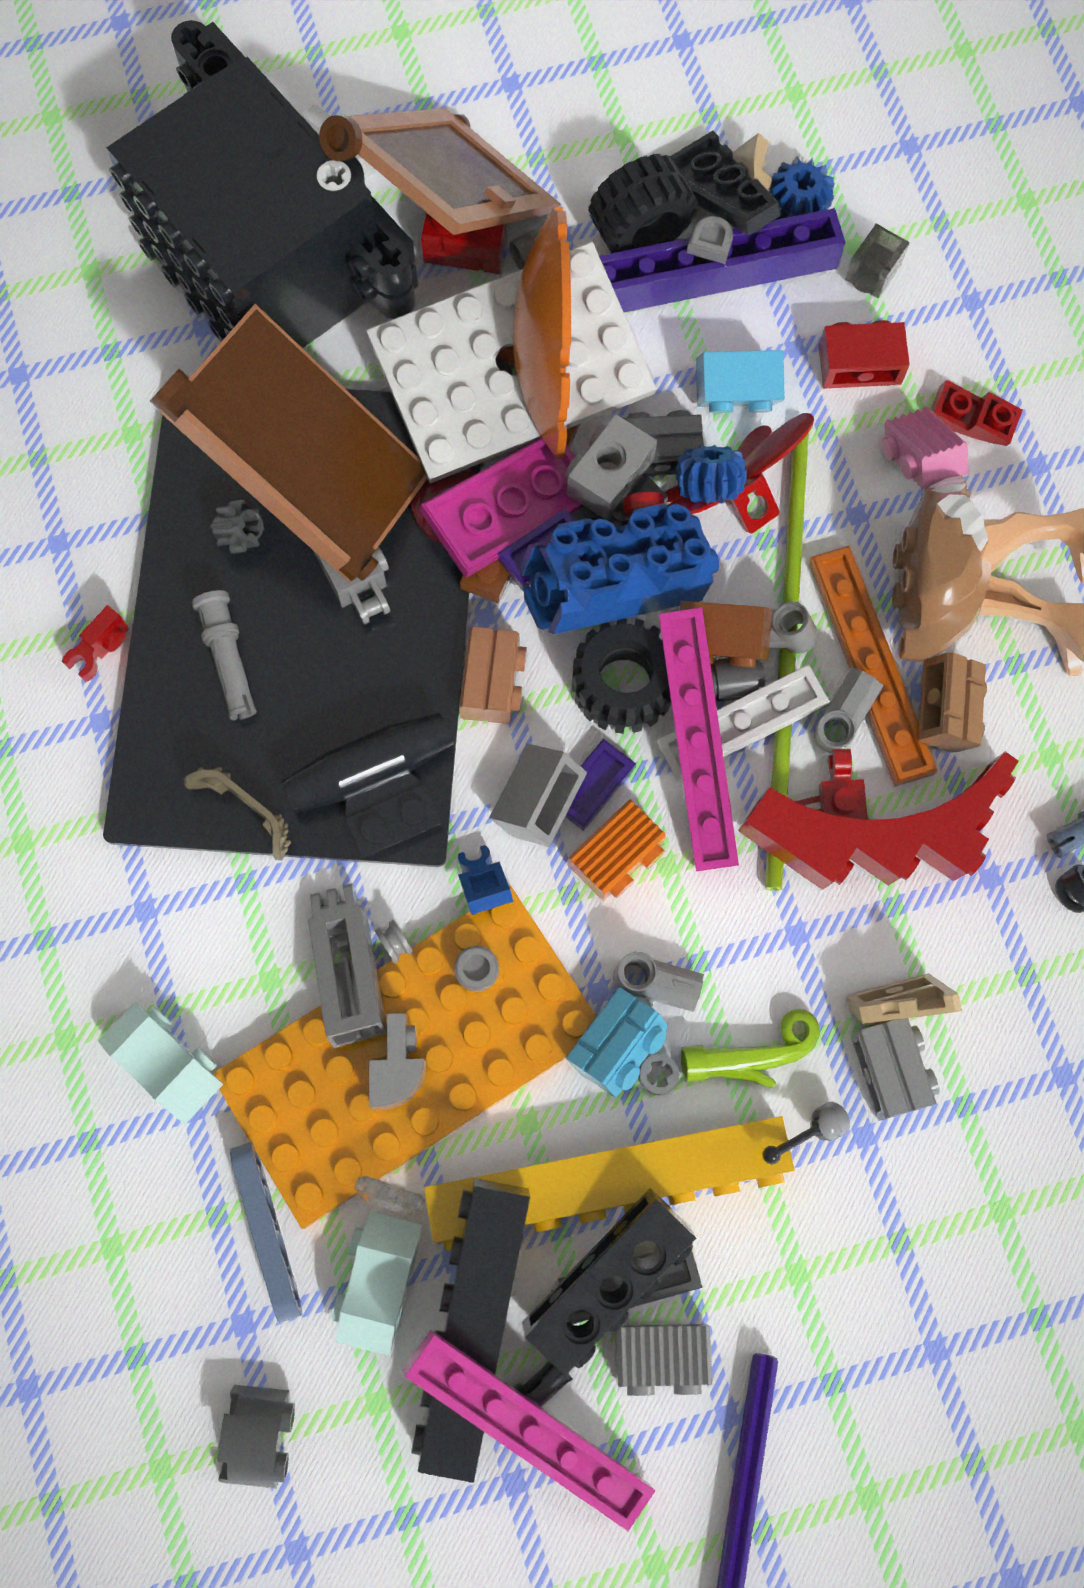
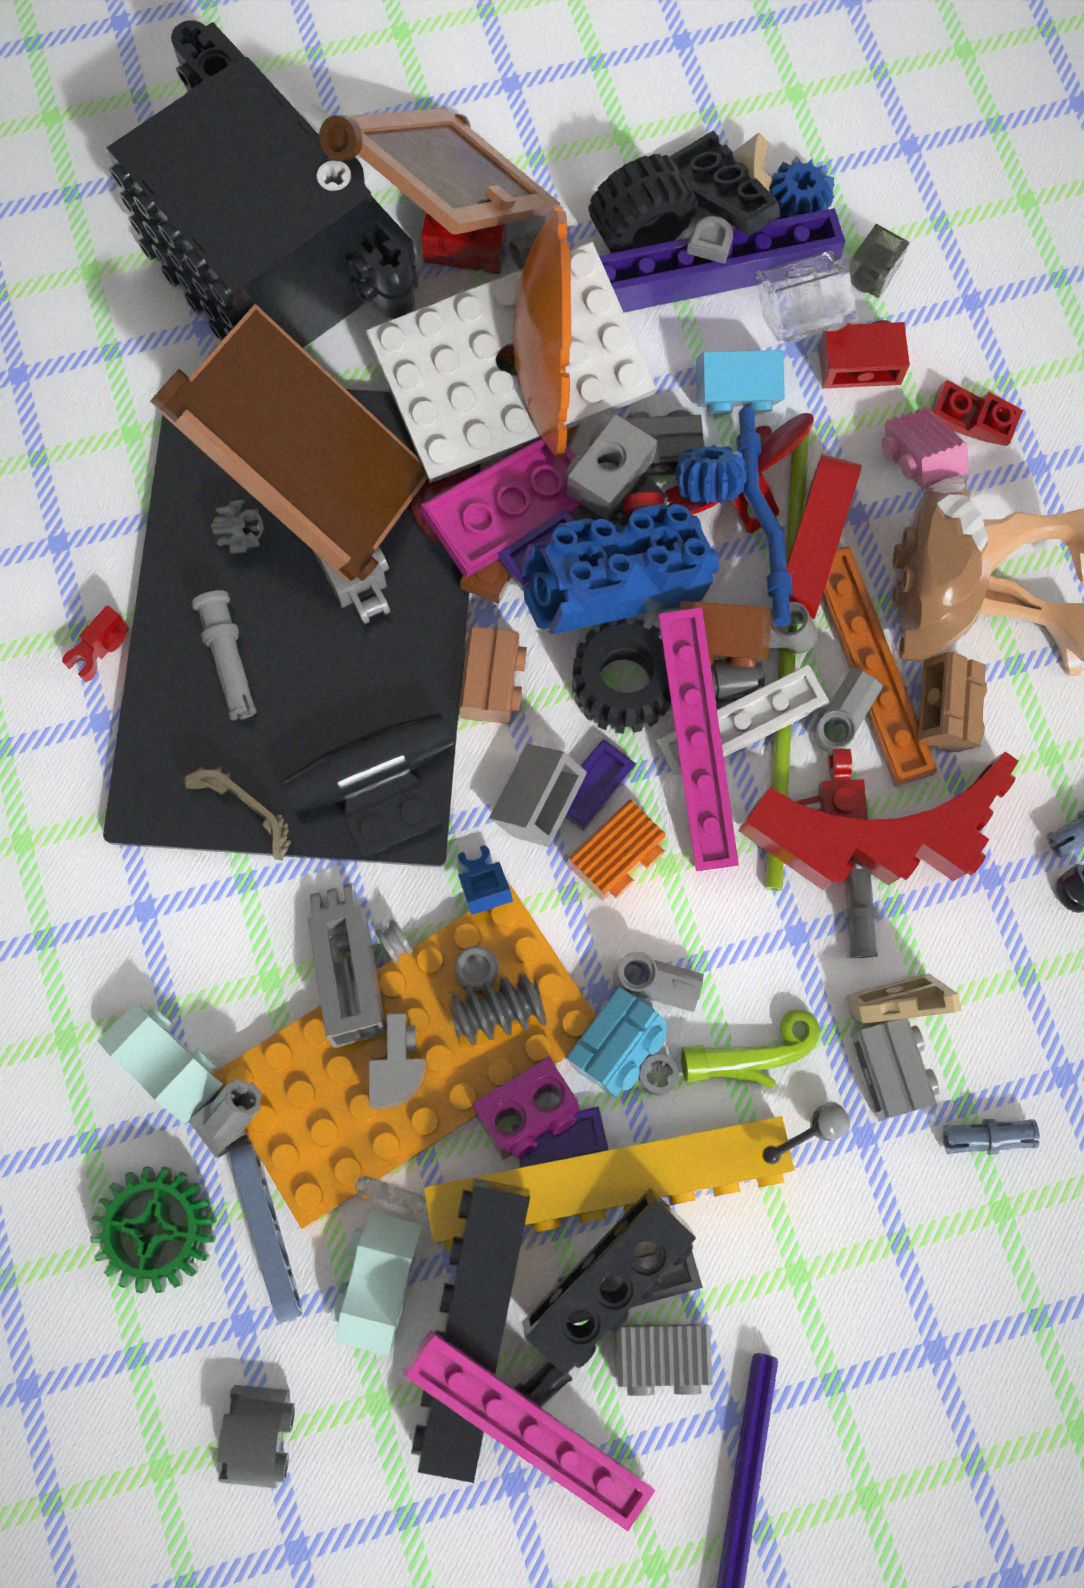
none -> green gear [90,1166,217,1293]
none -> light grey piece [189,1078,262,1159]
none -> dark grey piece [448,972,547,1046]
none -> magenta brick [472,1057,579,1160]
none -> dark purple tile [512,1106,609,1168]
none -> blue bar [736,407,793,626]
none -> clear brick [755,250,857,342]
none -> red beam [787,453,862,619]
none -> dark grey pin [843,869,879,958]
none -> sand blue pin [943,1118,1040,1155]

